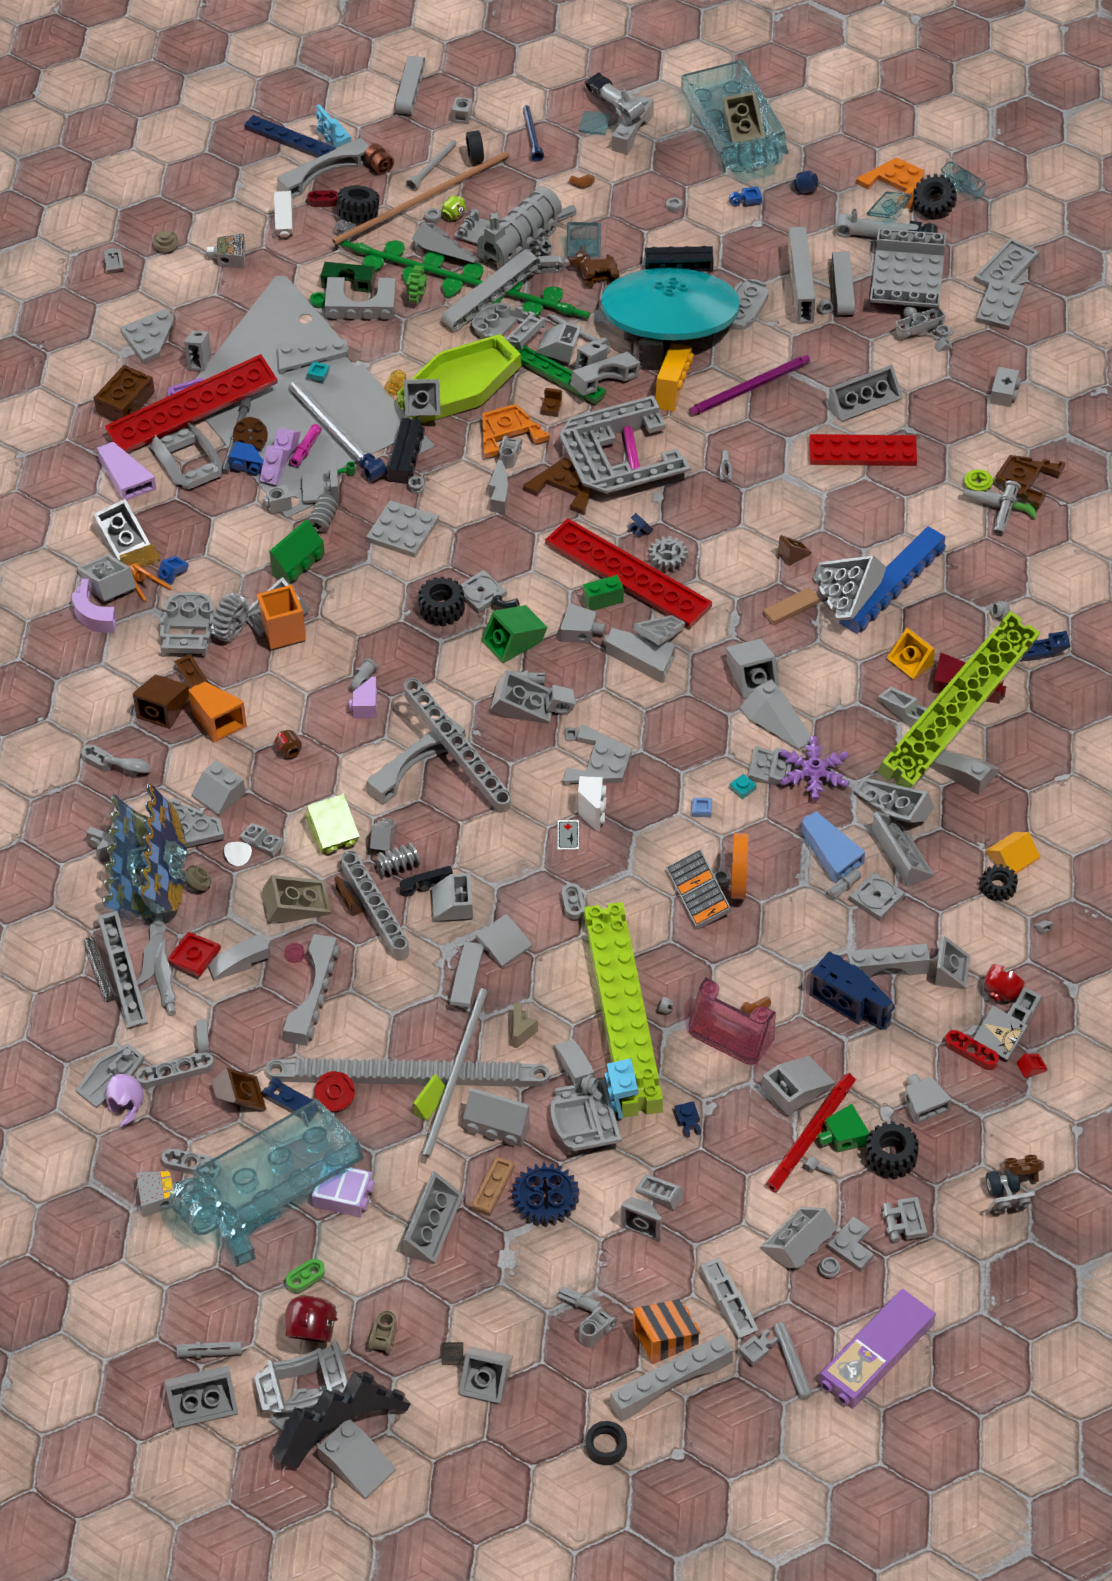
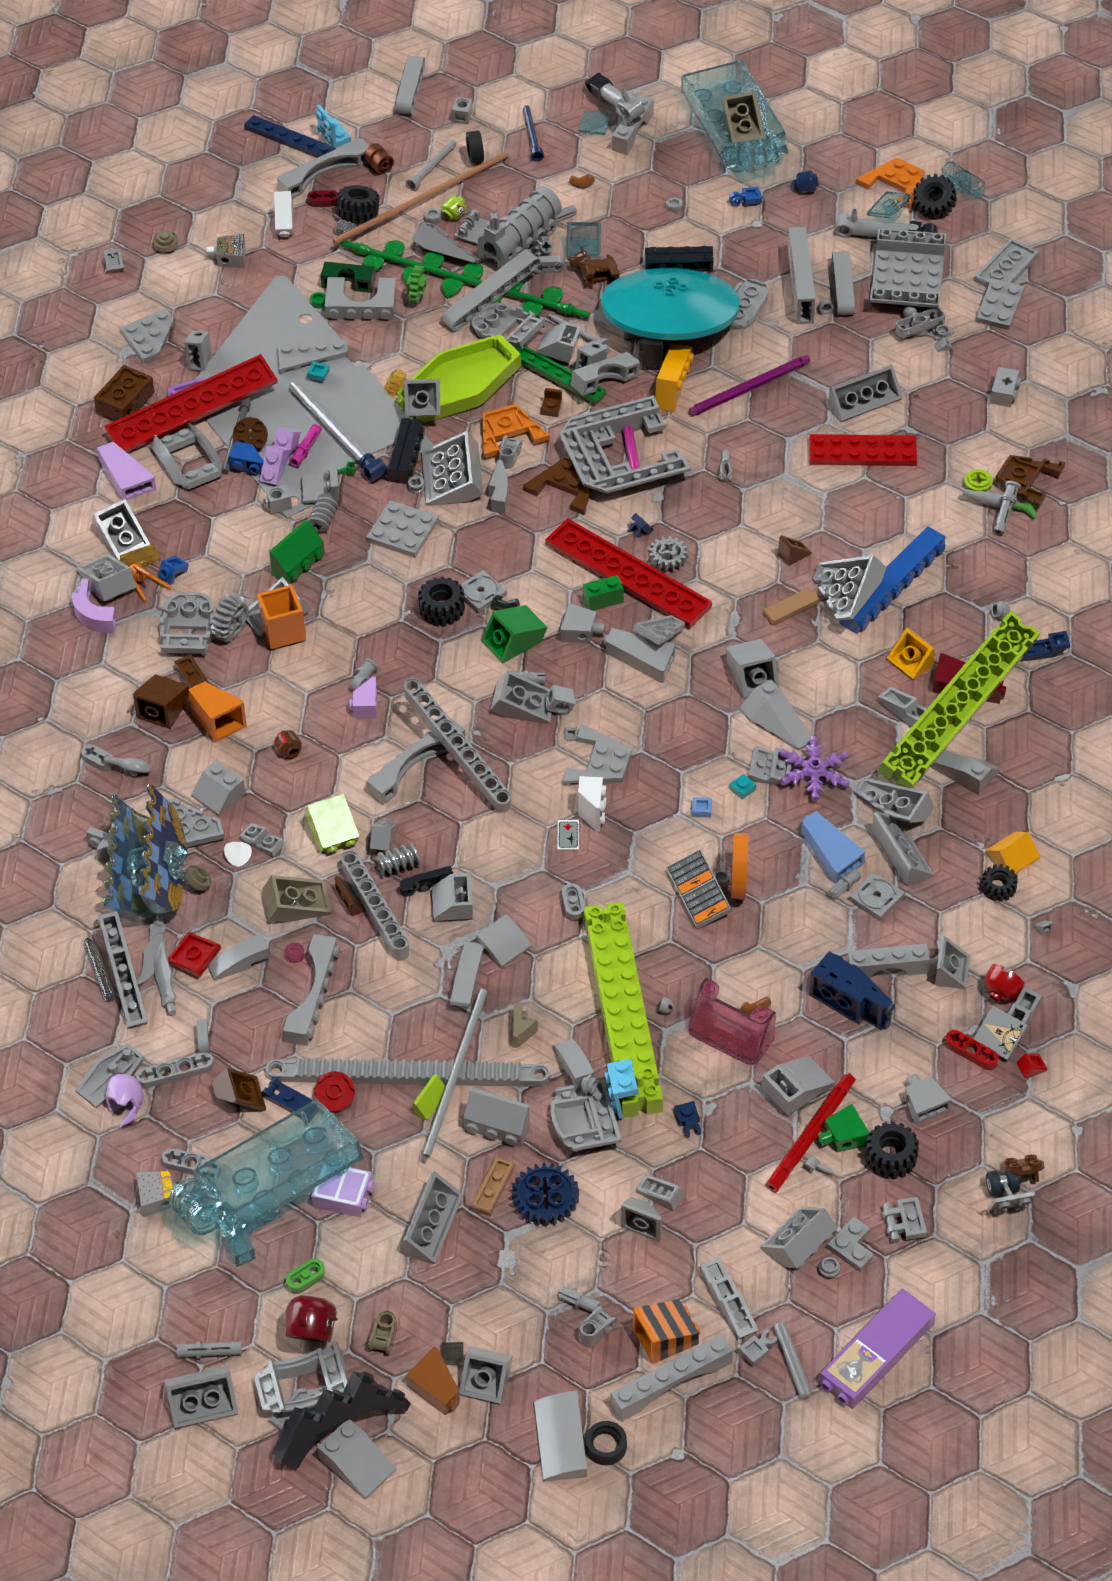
none -> dark orange slope [406,1346,460,1415]
none -> light grey slope [422,431,483,506]
none -> light grey slope [534,1391,587,1482]

